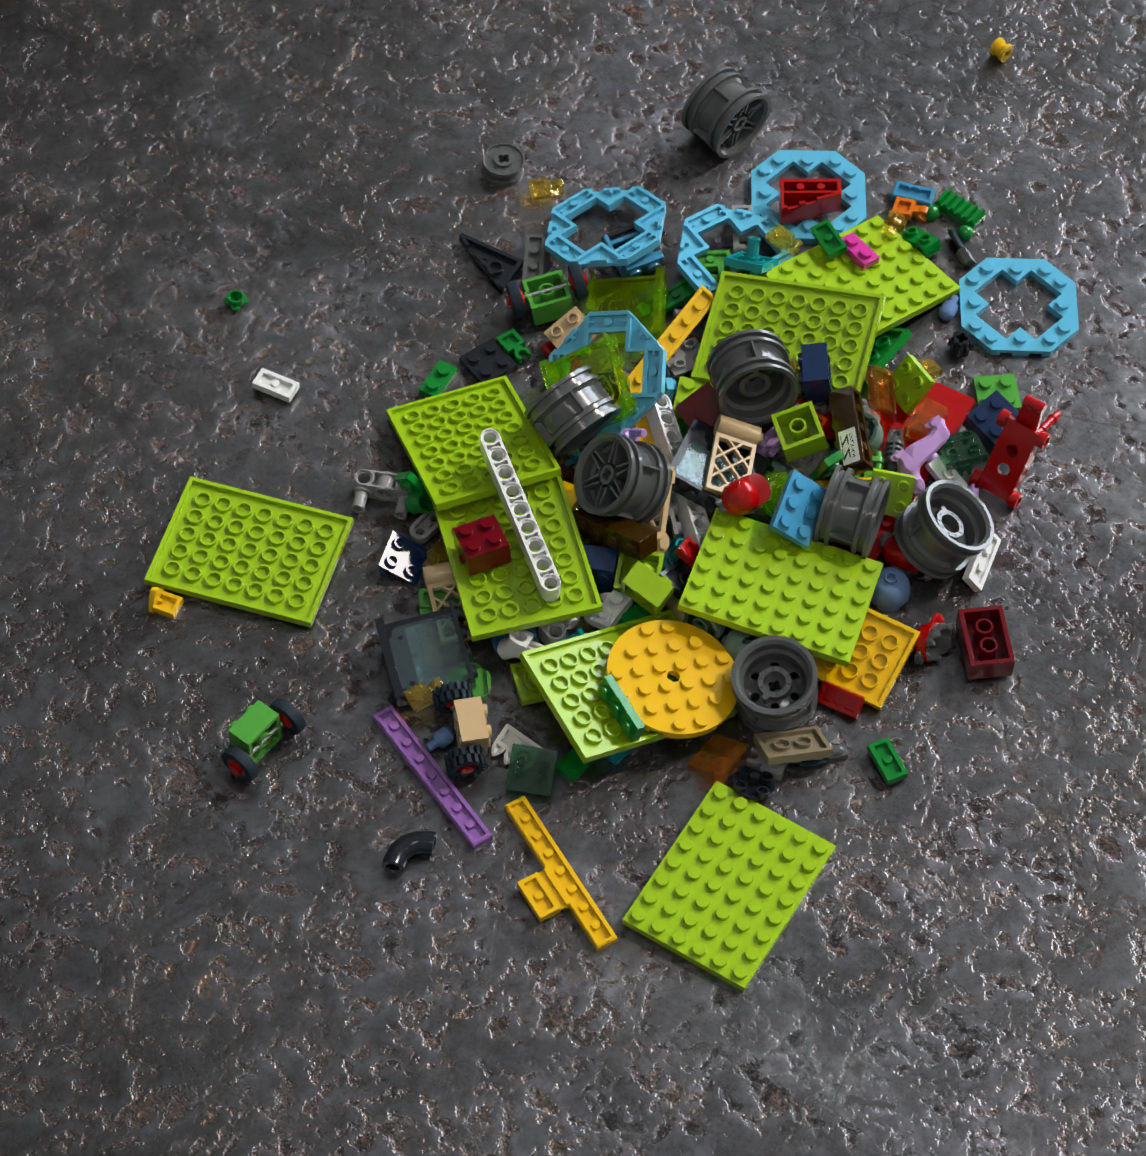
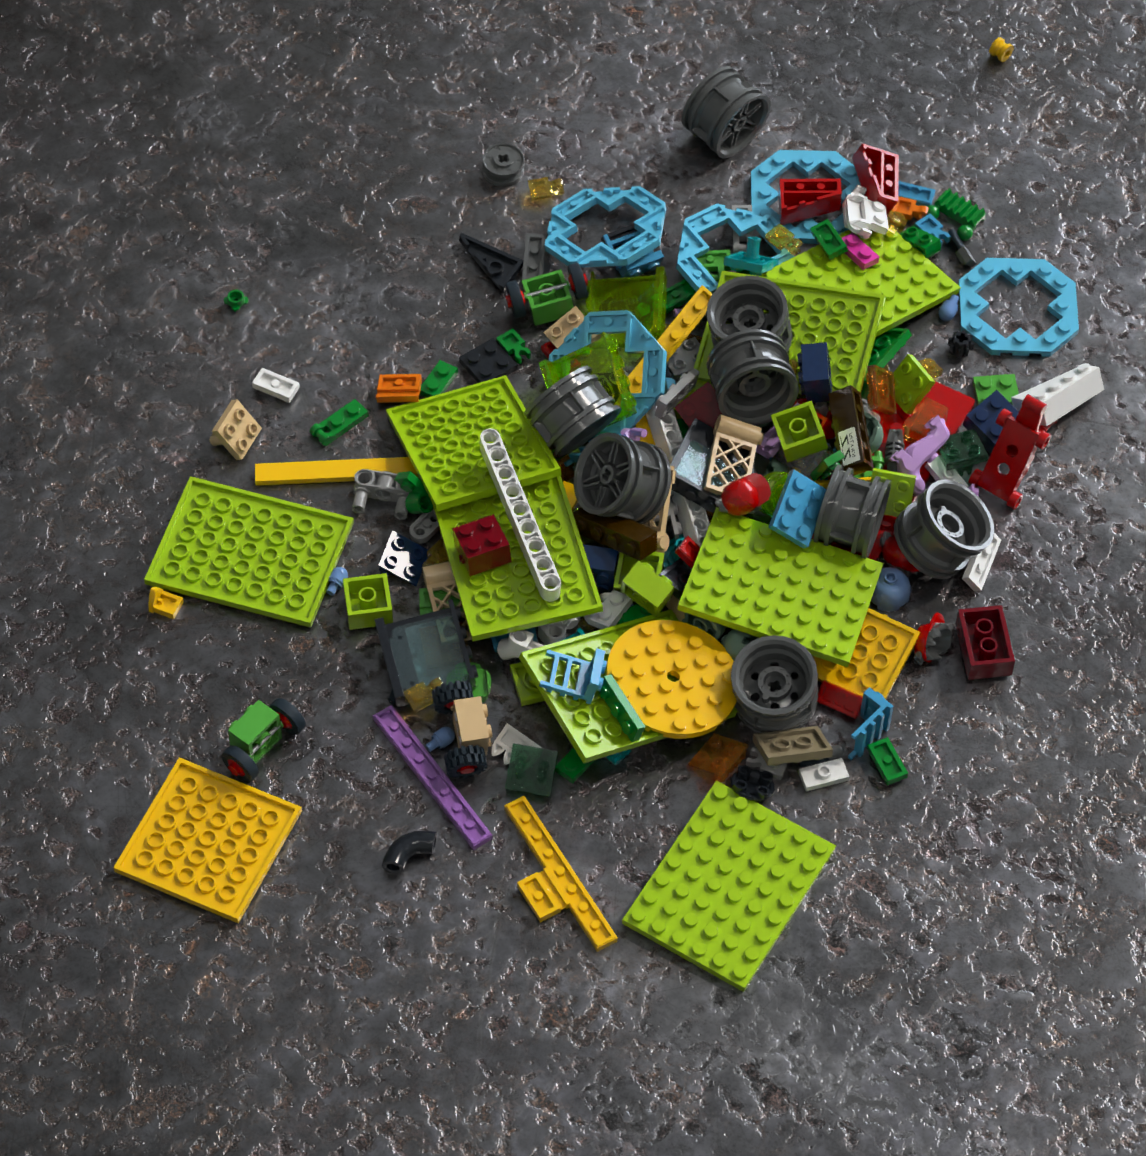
none -> yellow plate [113,757,302,924]
none -> tan plate [209,399,262,460]
none -> yellow tile [255,457,419,486]
none -> green plate [309,399,369,446]
none -> medium blue cylinder [326,567,348,596]
none -> lime brick [343,573,393,630]
none -> orange plate [376,374,422,403]
none -> dark azure plate [539,649,607,704]
none -> light grey plate [654,368,700,419]
none -> dark grey wheel [706,276,793,353]
none -> white plate [798,758,849,792]
none -> white plate [842,185,889,239]
none -> dark azure plate [848,687,894,760]
none -> red wedge [852,143,899,216]
none -> dark azure plate [914,213,951,247]
none -> white wedge [1011,364,1104,426]

